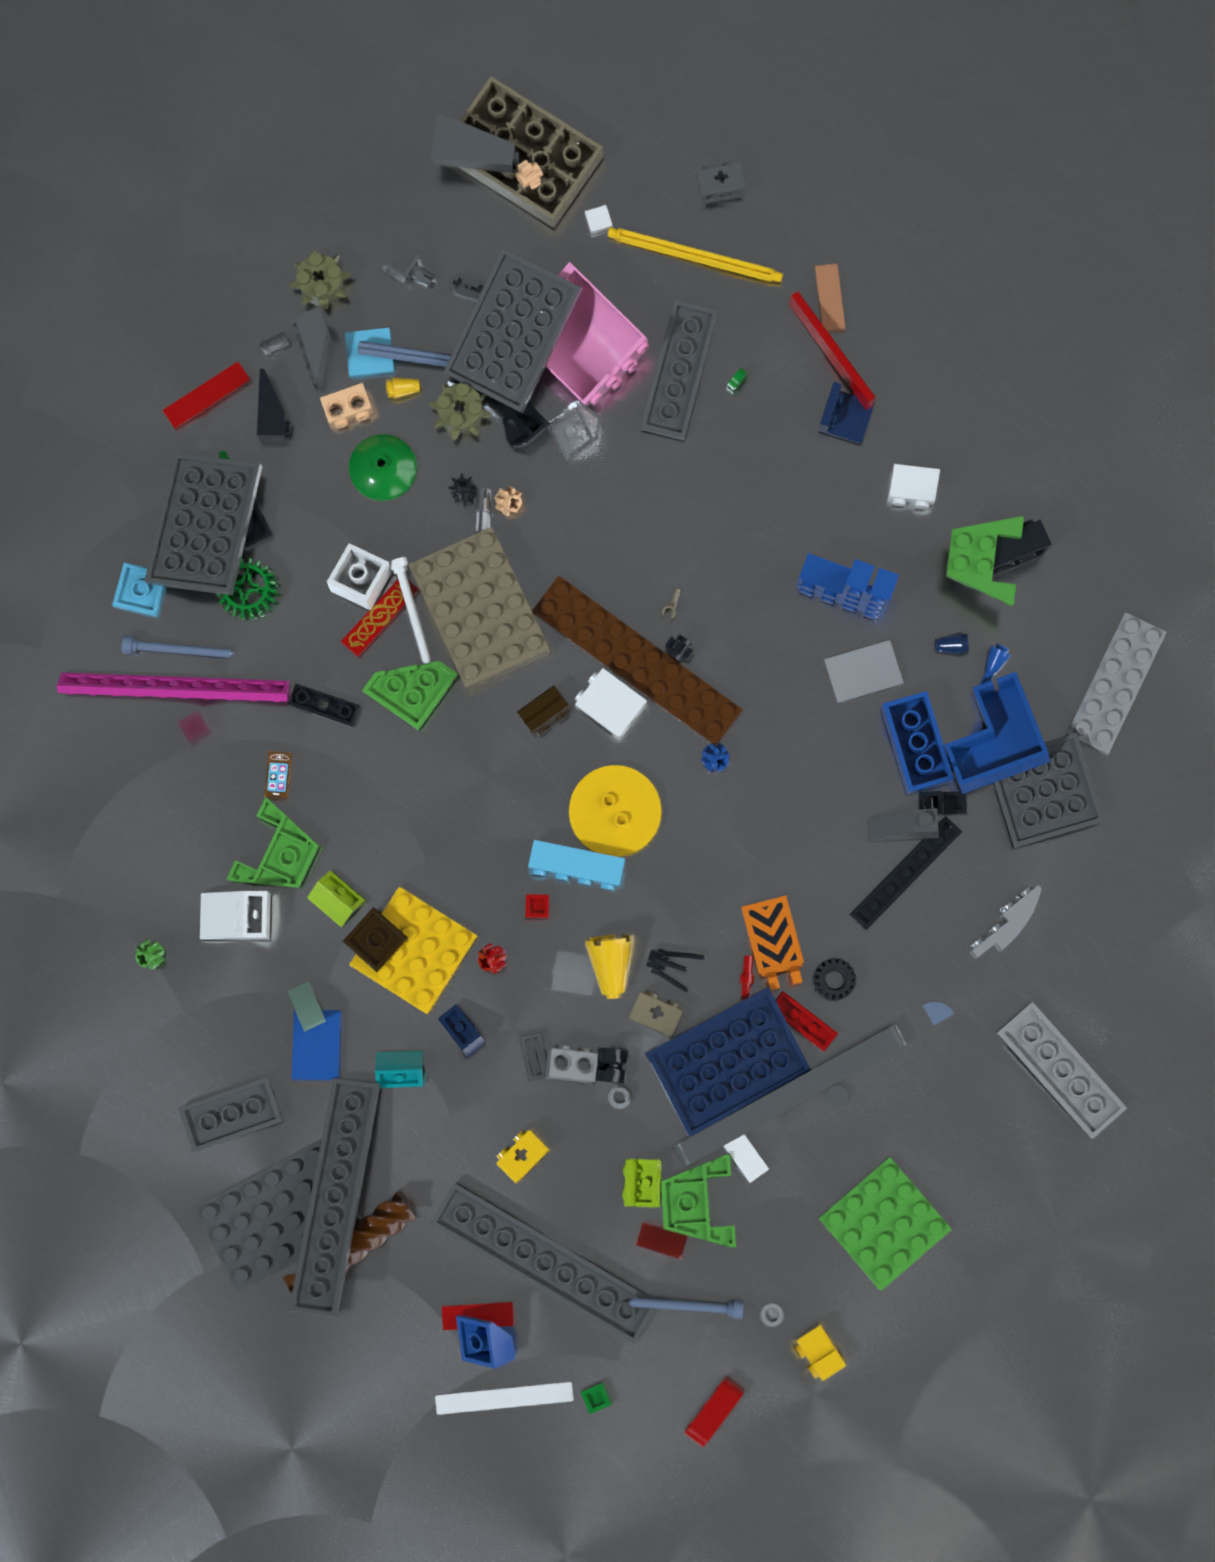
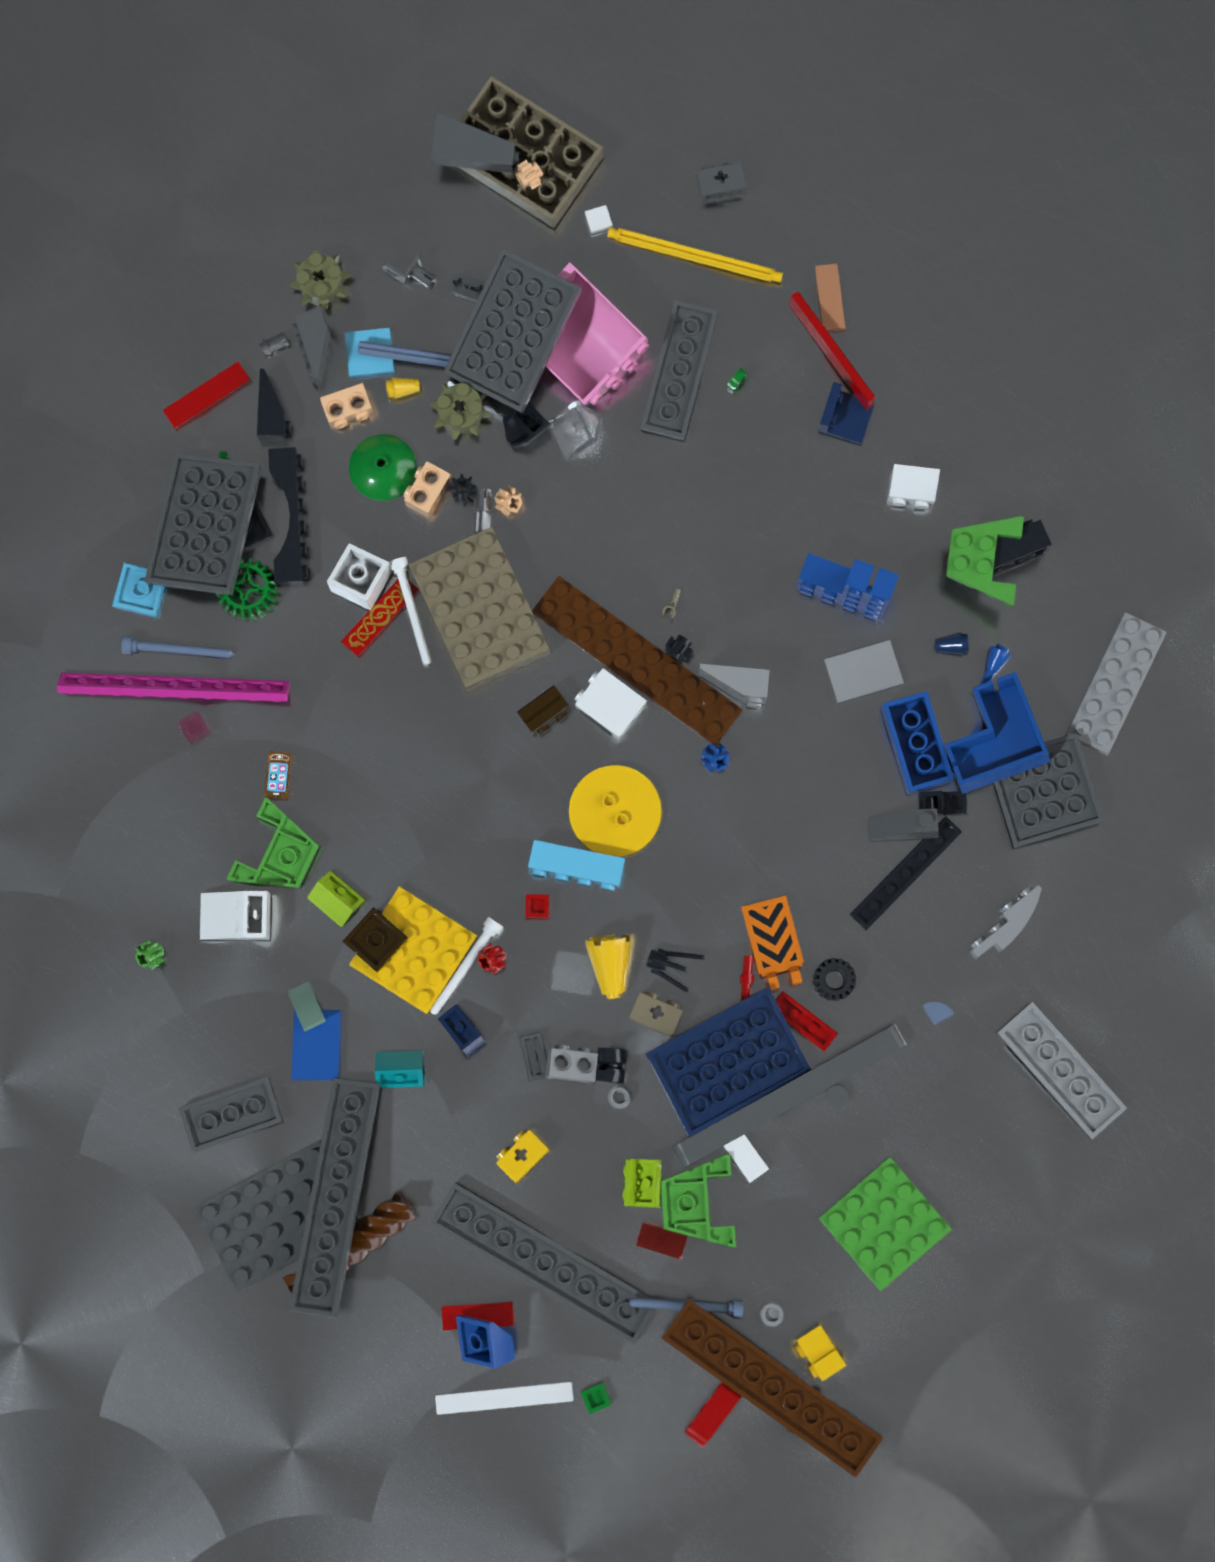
black tile [288,683,361,728] -> none
bright green plate [362,661,458,731] -> none
none -> black arch [268,447,308,587]
none -> light nougat brick [403,461,452,518]
none -> white piece [430,917,503,1015]
none -> reddish brown plate [661,1298,883,1478]
none -> light grey slope [699,664,770,708]

